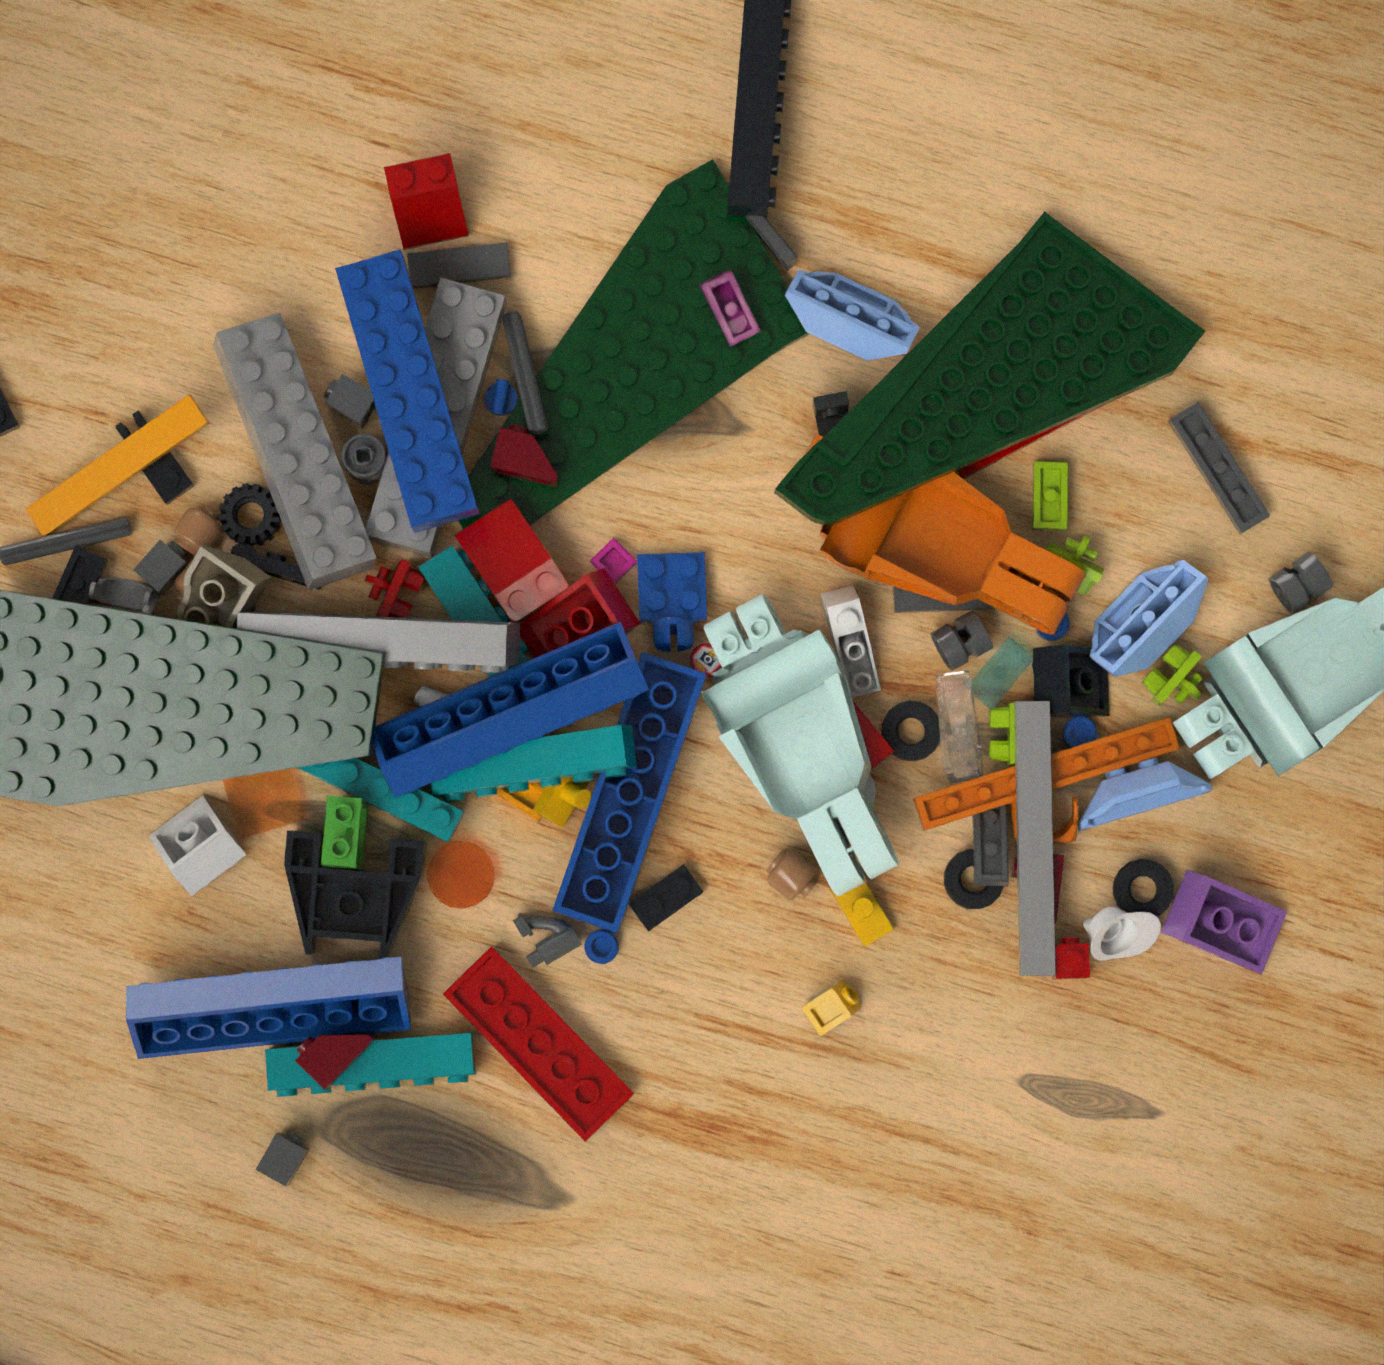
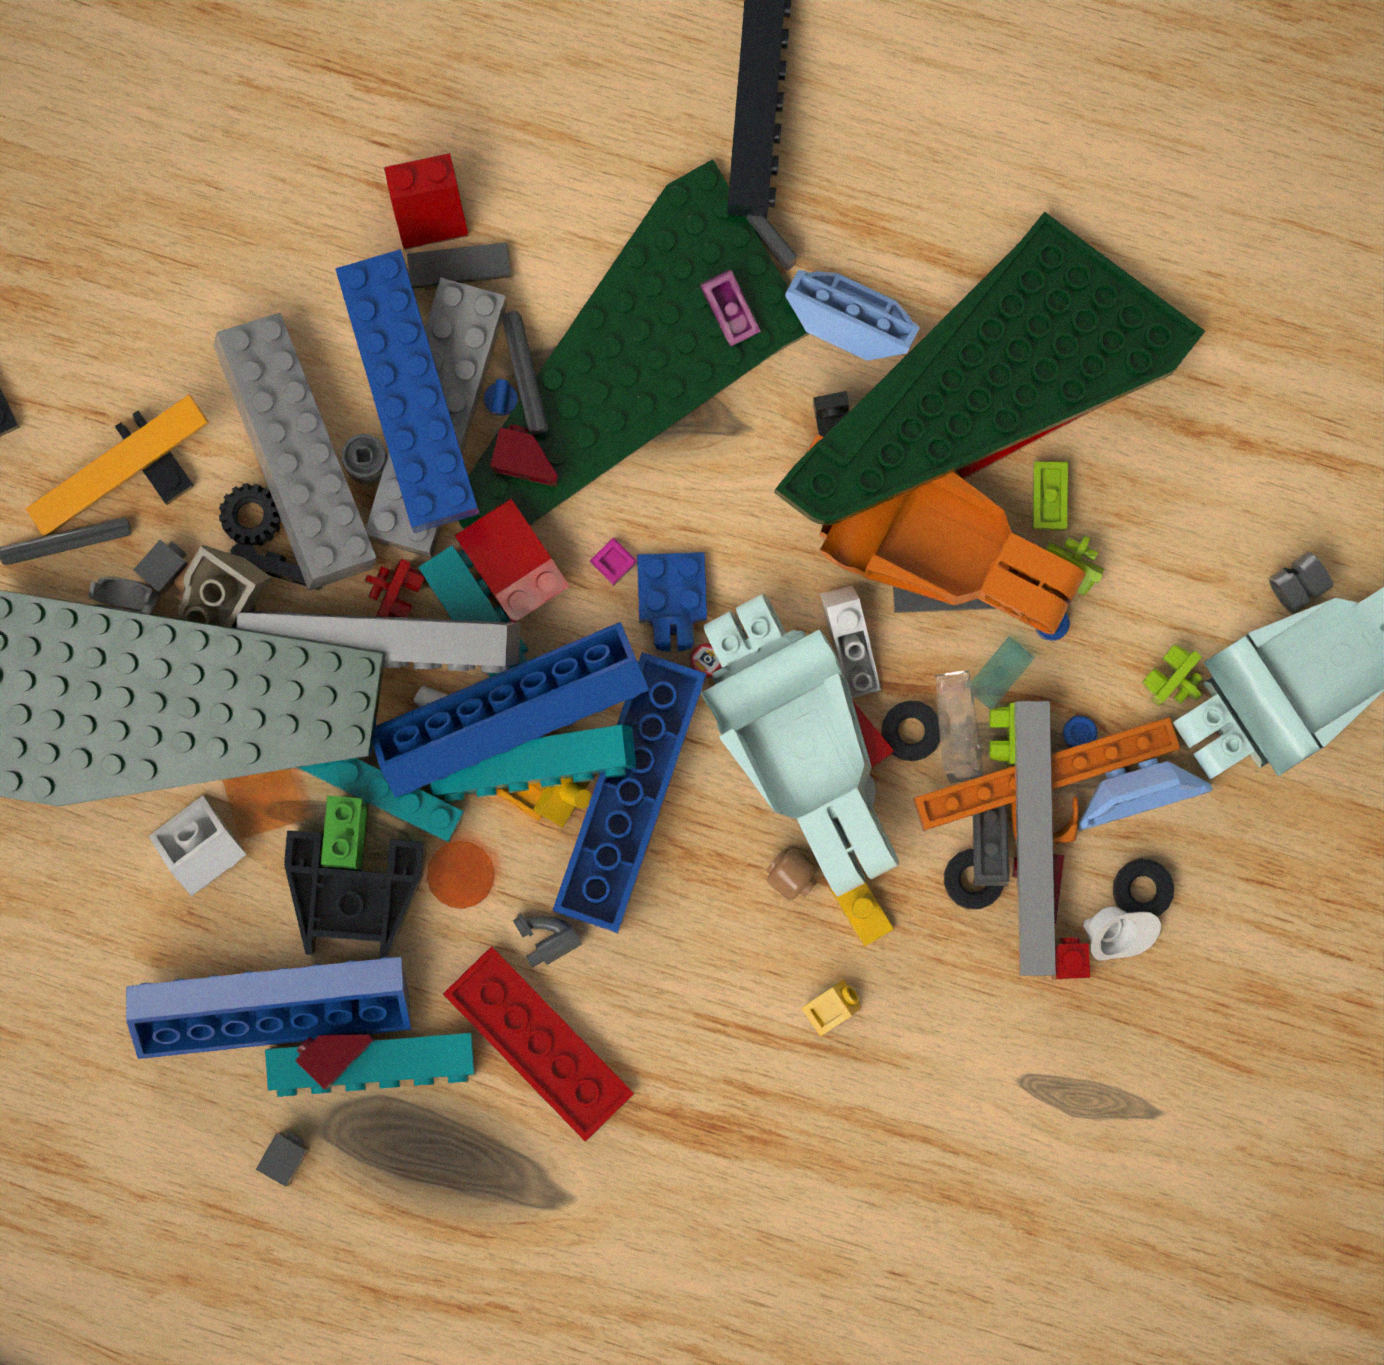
black plate [52,546,108,604] -> none
medium nougat head [174,506,224,556] -> none
dark grey brick [324,374,376,429] -> none
red slope [520,568,641,659] -> none
blue tile [584,930,619,964] -> none
black plate [629,864,703,932] -> none
dark grey wheel [930,610,993,671] -> none
black slope [1032,645,1109,718] -> none
light blue wedge [1090,560,1208,677] -> none
medium lavender slope [1161,870,1287,975] -> none
dark grey plate [1168,402,1270,534] -> none

